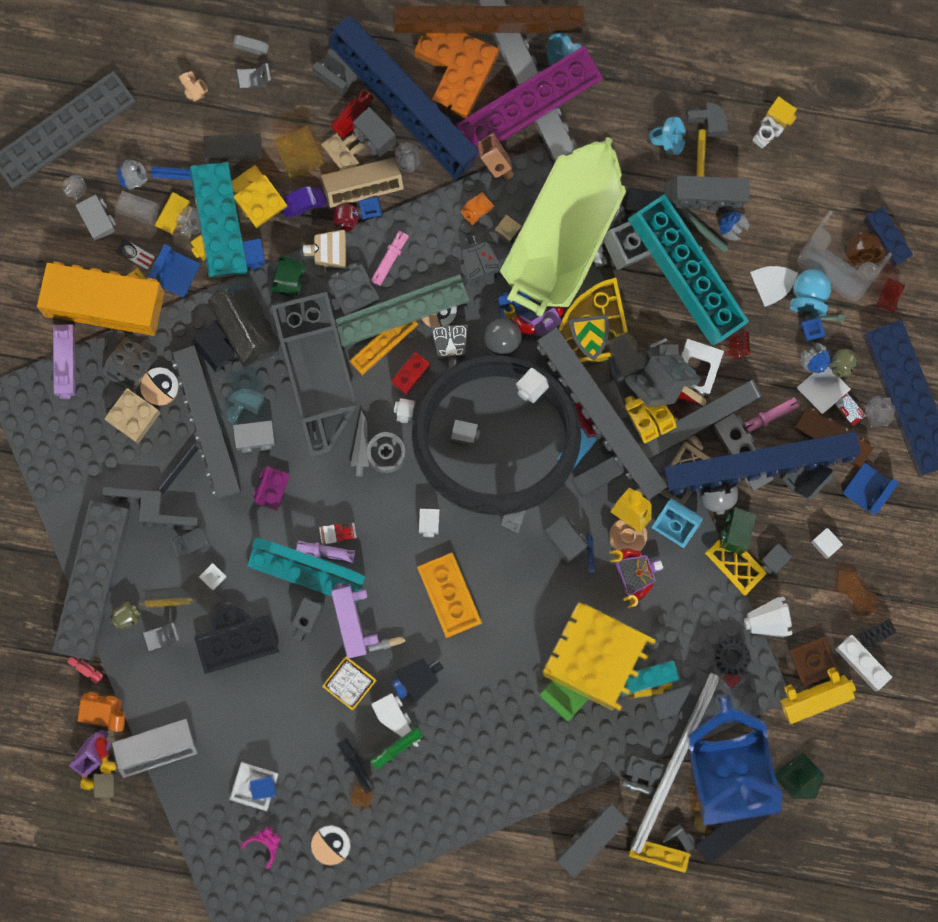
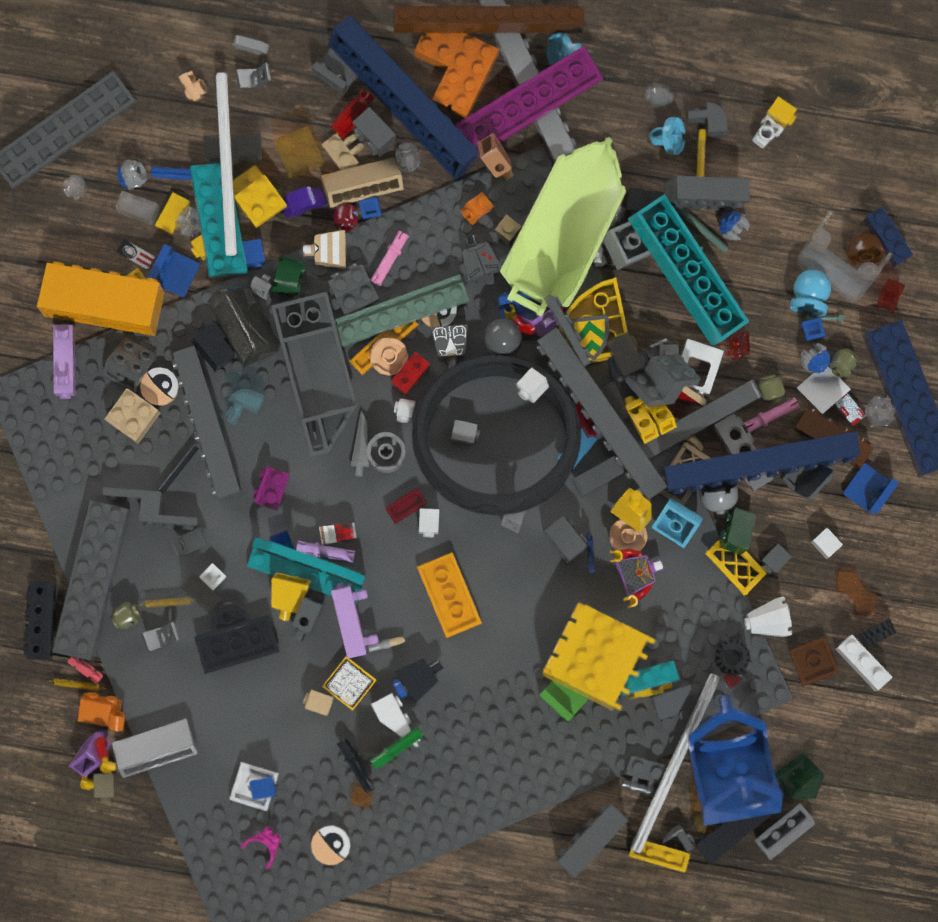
light grey brick [76,195,116,242] -> none
light grey brick [233,421,276,453] -> none
white sticker [750,266,798,307] -> none
yellow brick [780,668,856,724] -> none
none -> black brick [24,581,57,661]
none -> yellow piece [49,678,103,691]
none -> white axle [216,73,237,256]
none -> light grey tile [250,273,272,300]
none -> clear blue tile [269,530,294,556]
none -> yellow torso [271,572,312,621]
none -> tan brick [303,690,334,716]
none -> light nougat tile [370,337,408,376]
none -> dark red tile [385,488,428,524]
none -> dark grey plate [544,295,591,366]
none -> clear head [644,82,673,109]
none -> light grey brick [755,804,816,860]
none -> olive head [758,374,785,403]

